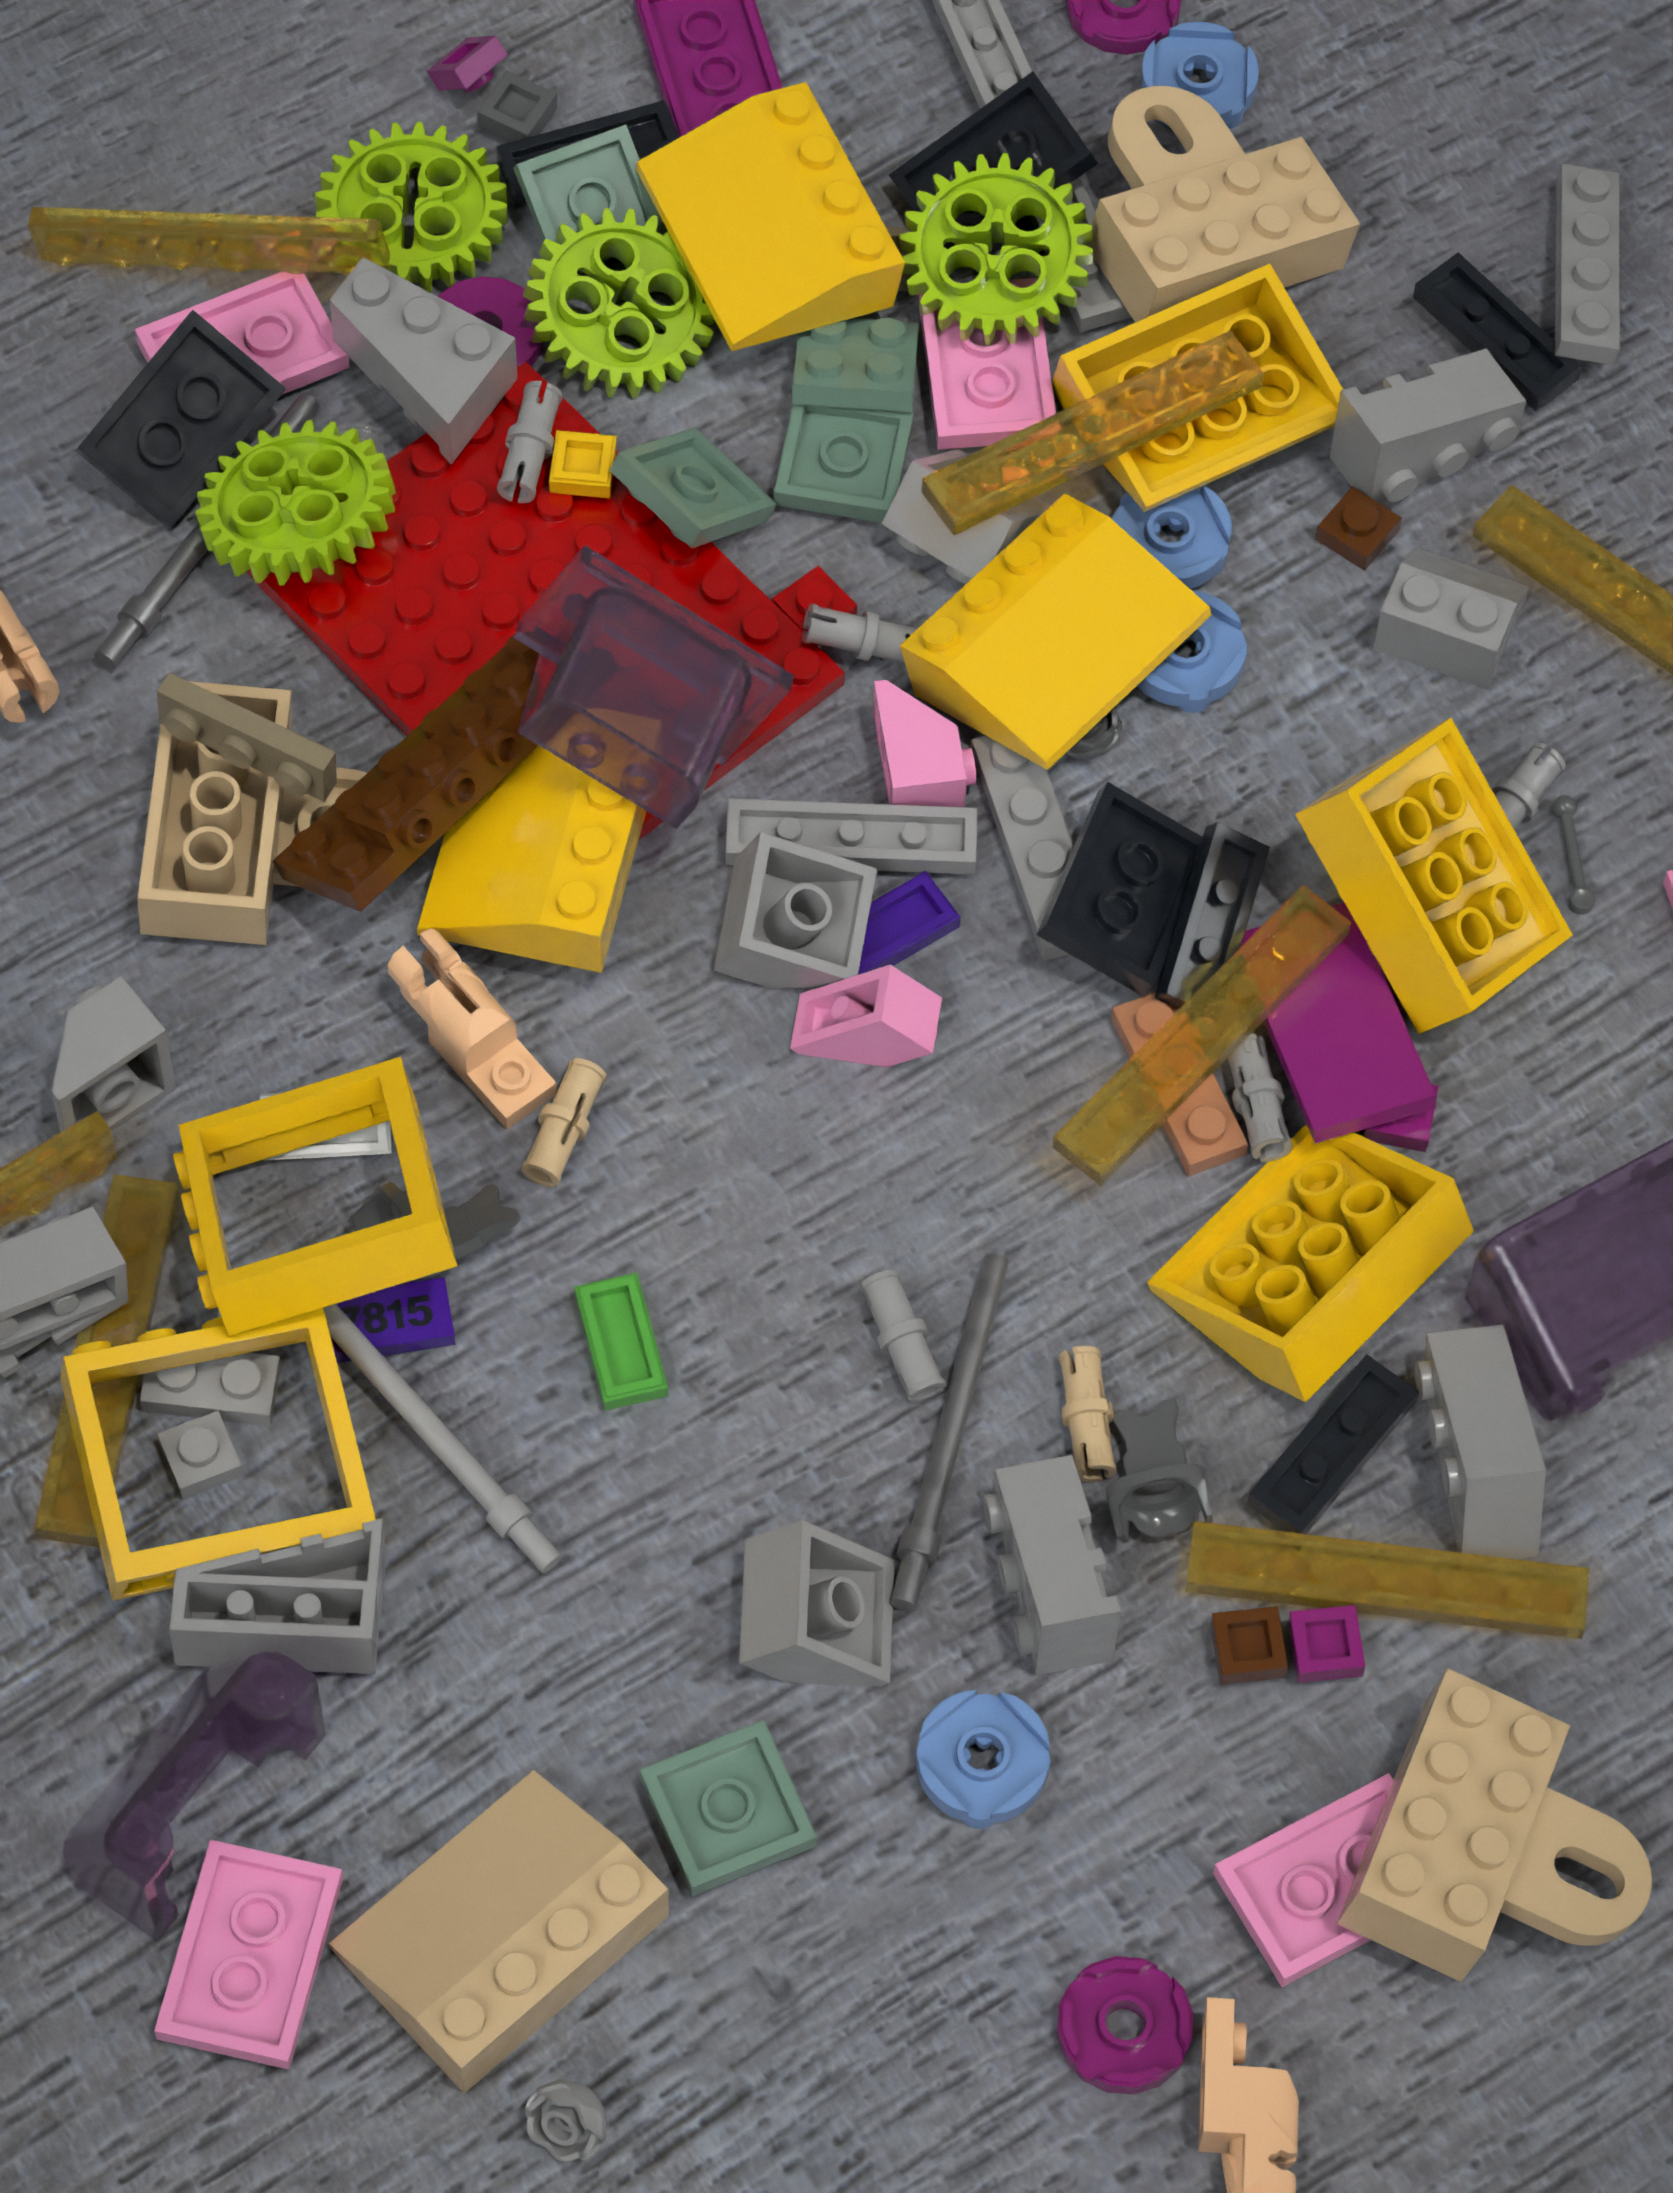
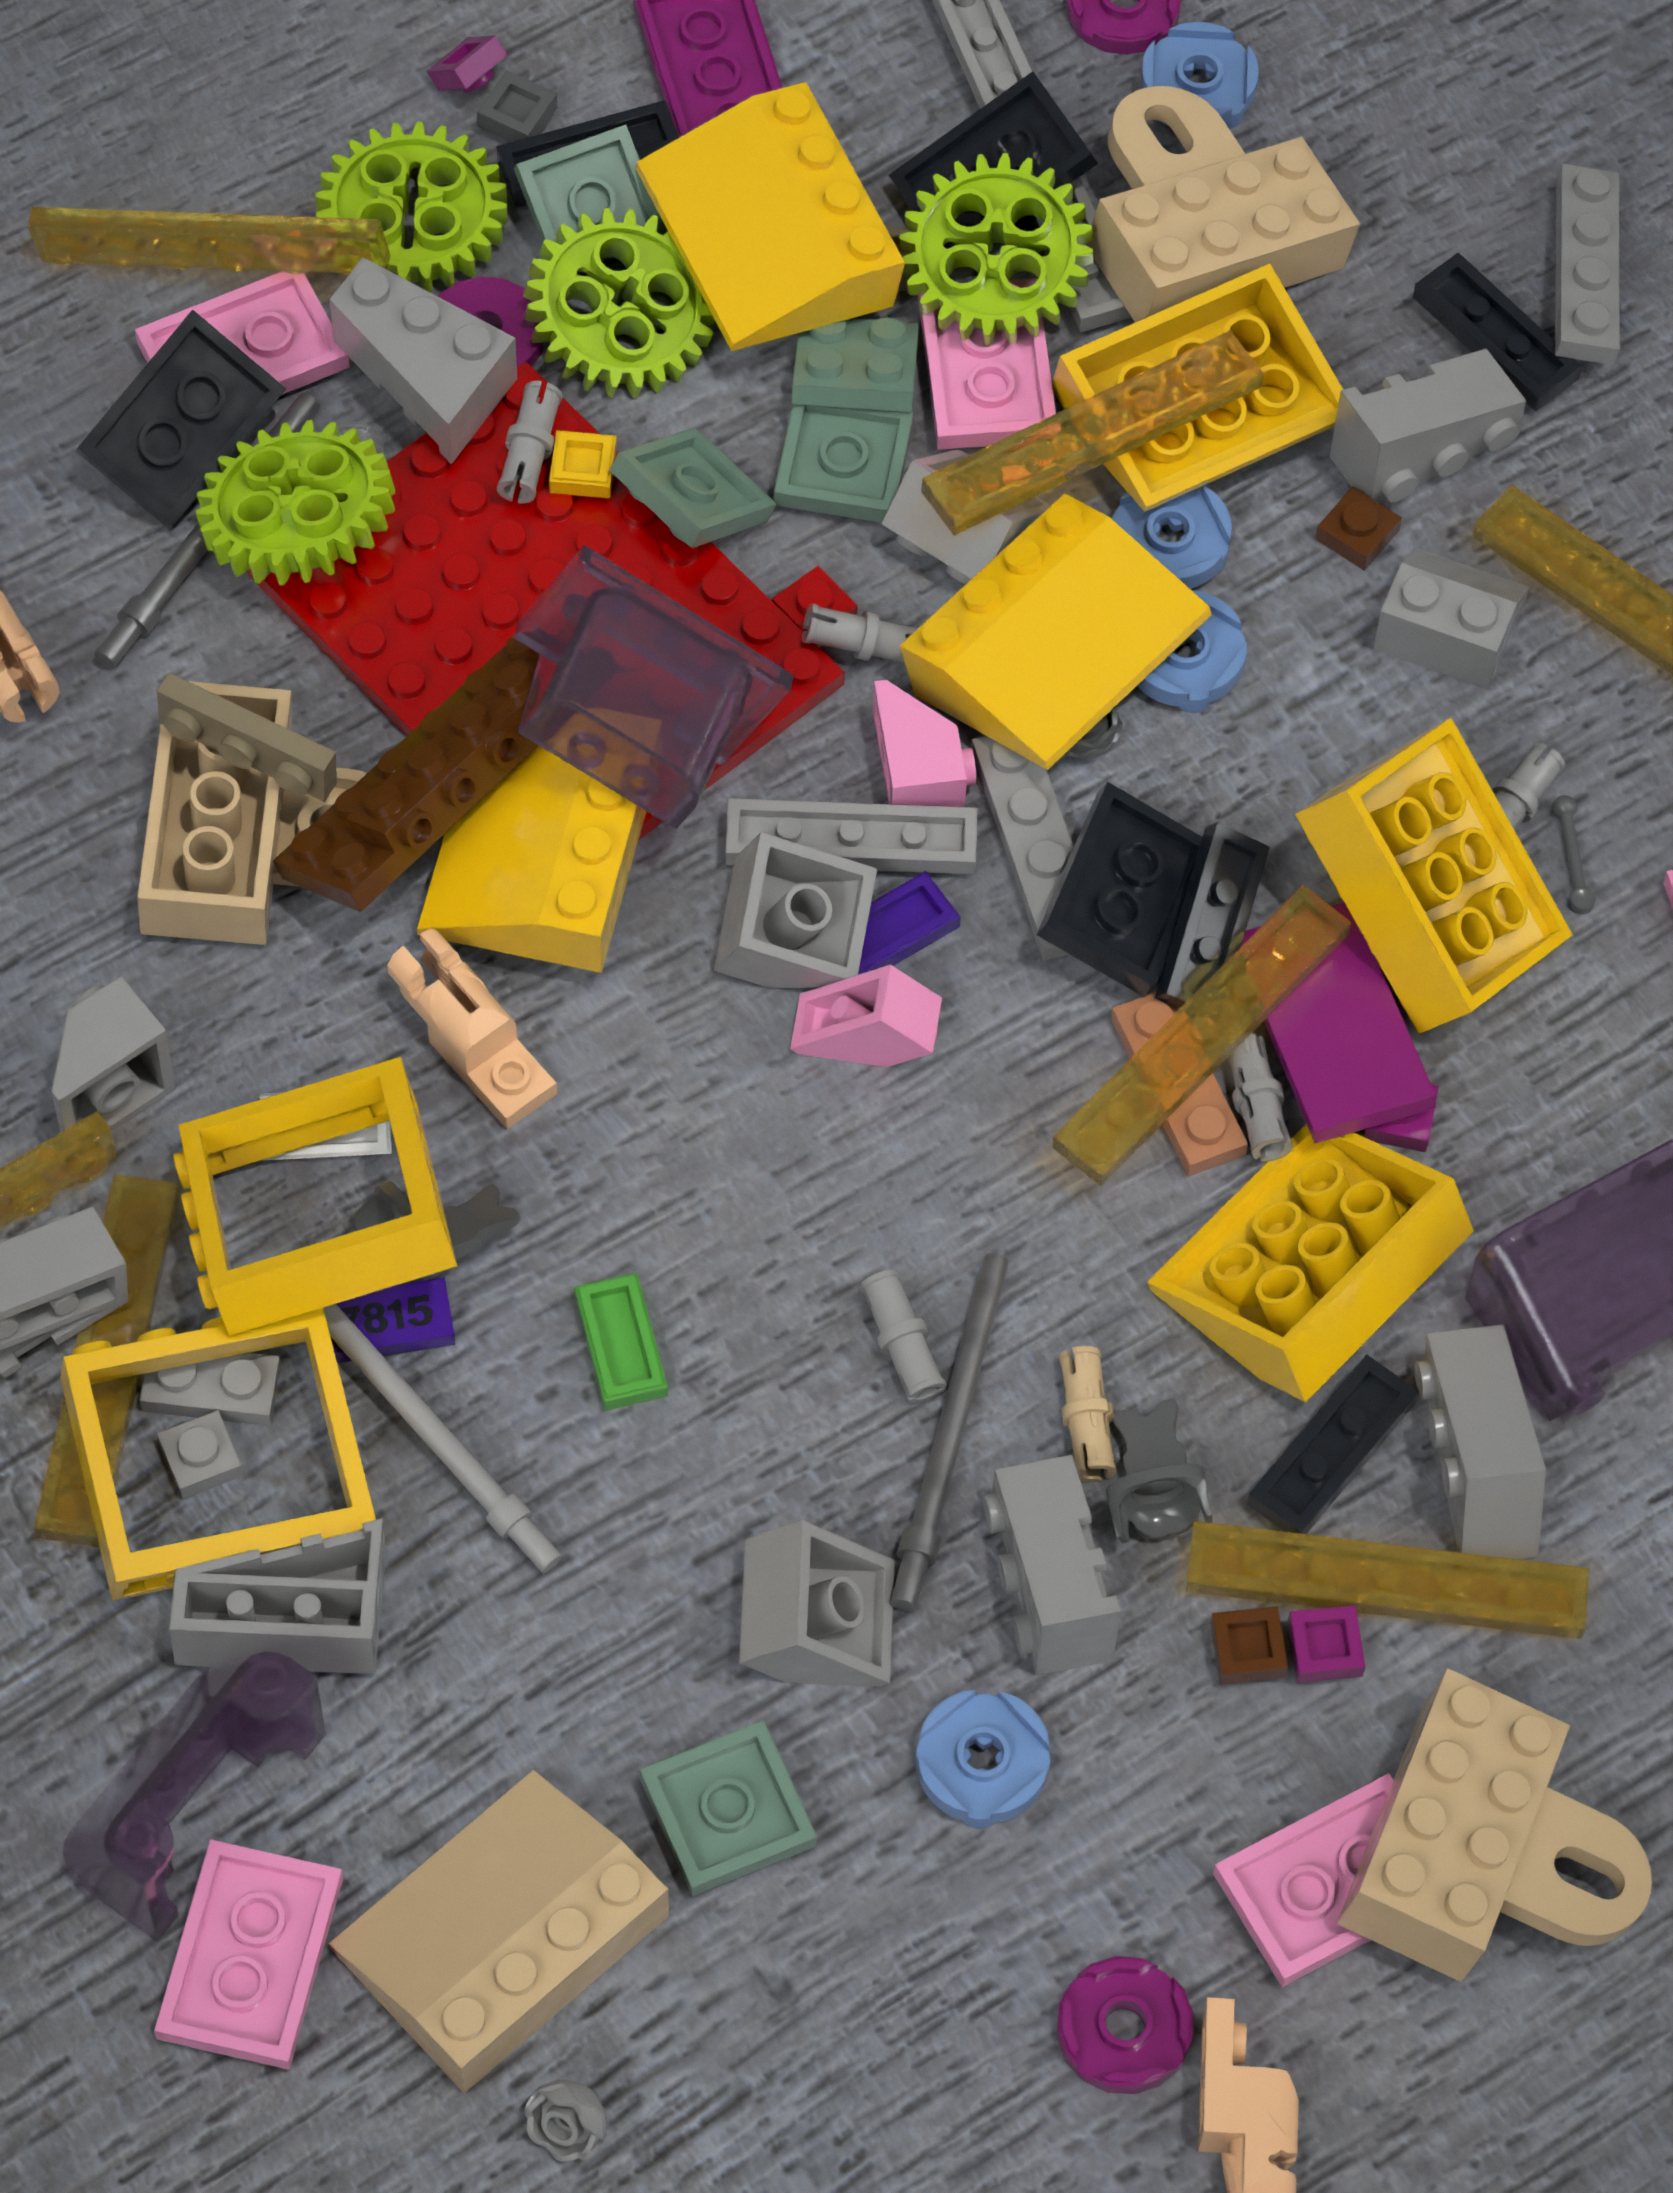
tan pin [521,1058,607,1187] -> none

